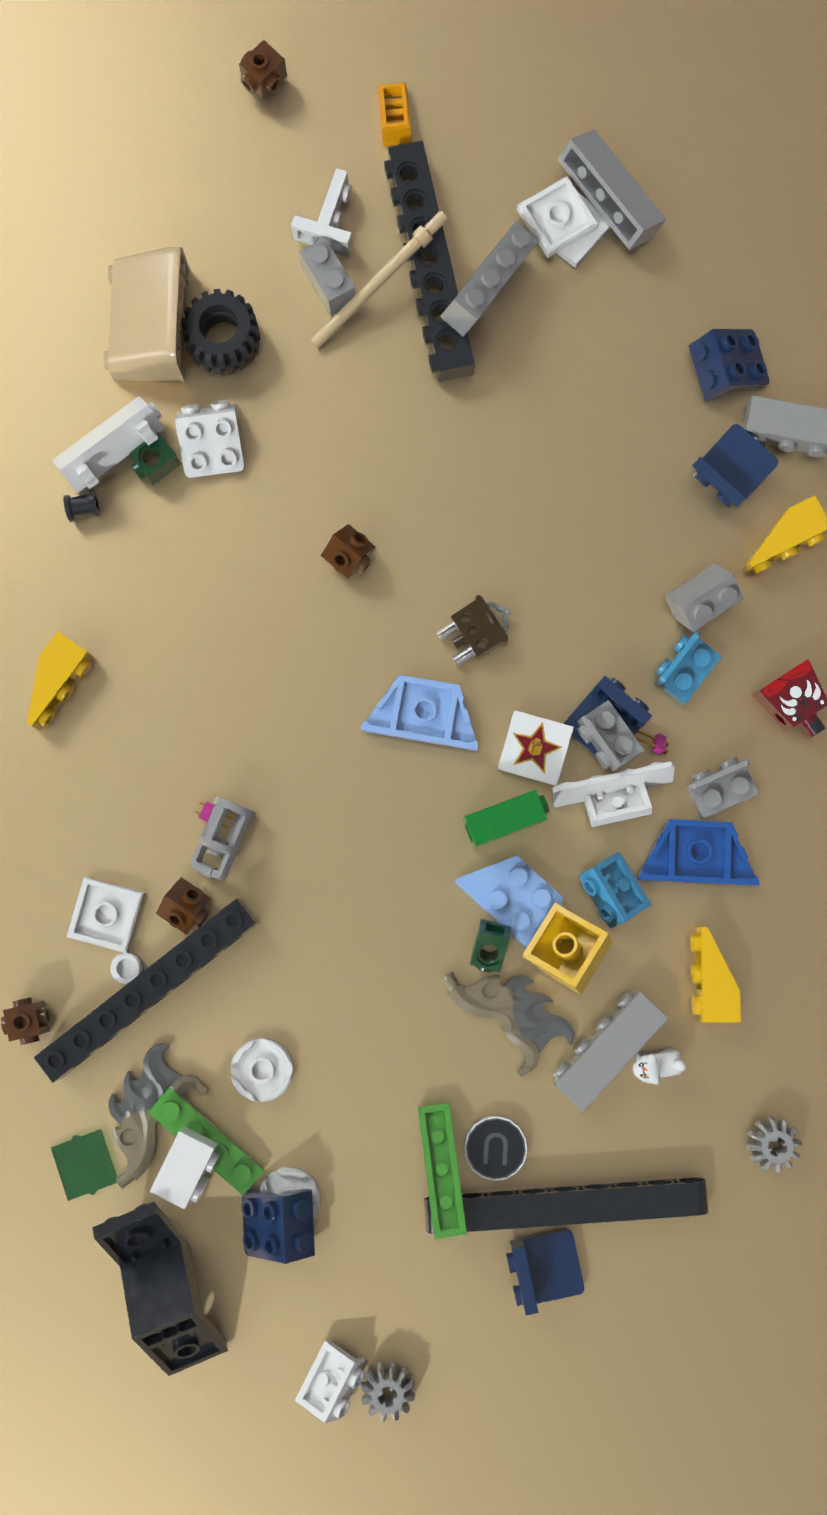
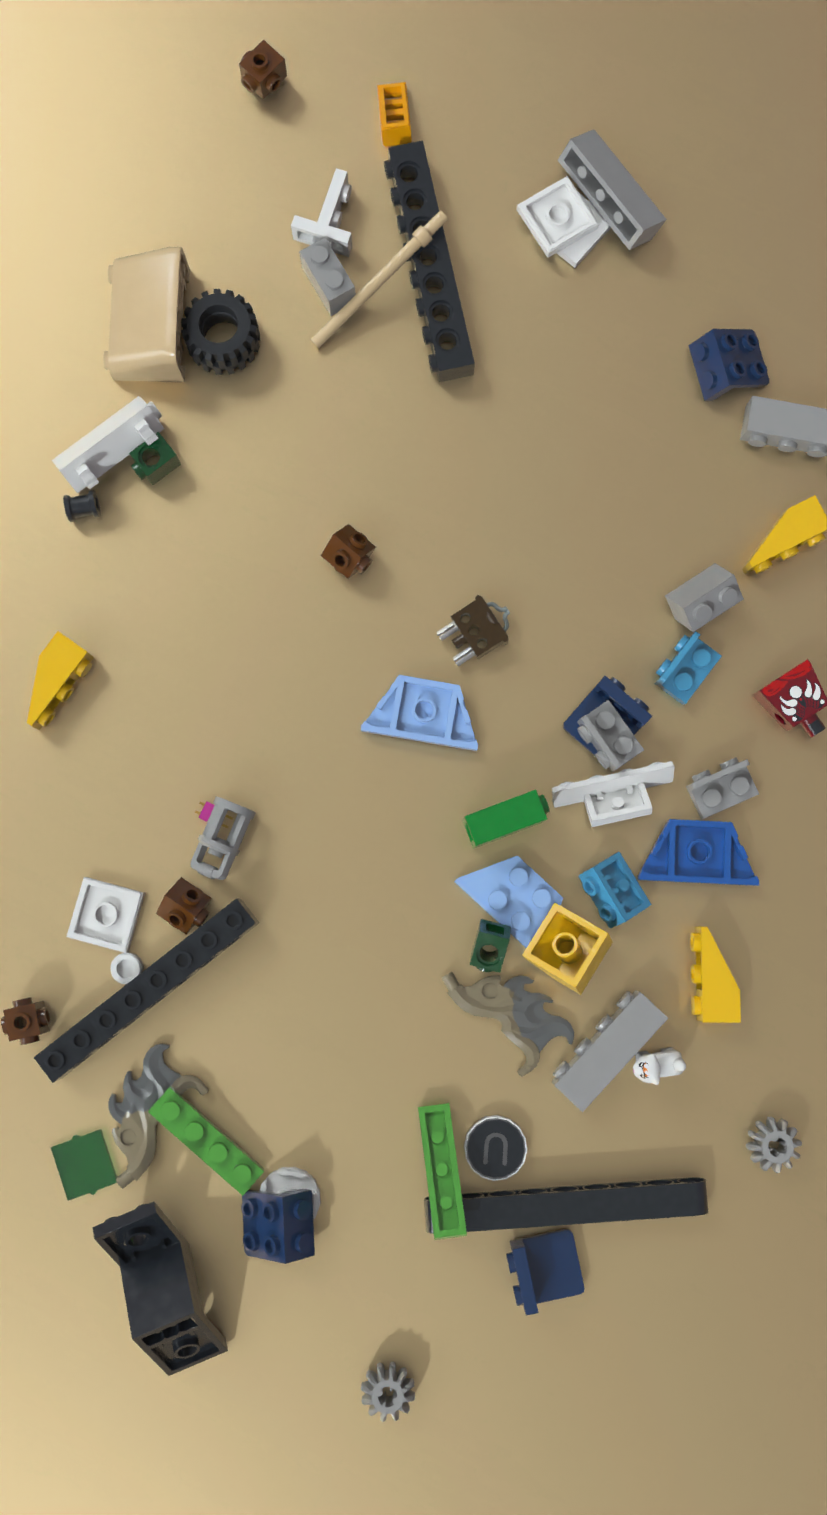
white brick [150,1126,219,1209] -> none
white bracket [175,400,244,478] -> none
white tile [231,1038,294,1102] -> none
white bracket [295,1340,368,1423] -> none
light grey brick [440,221,538,336] -> none
white tile [497,710,573,786] -> none
piece [636,729,669,755] -> none
dark blue bracket [692,424,778,508] -> none

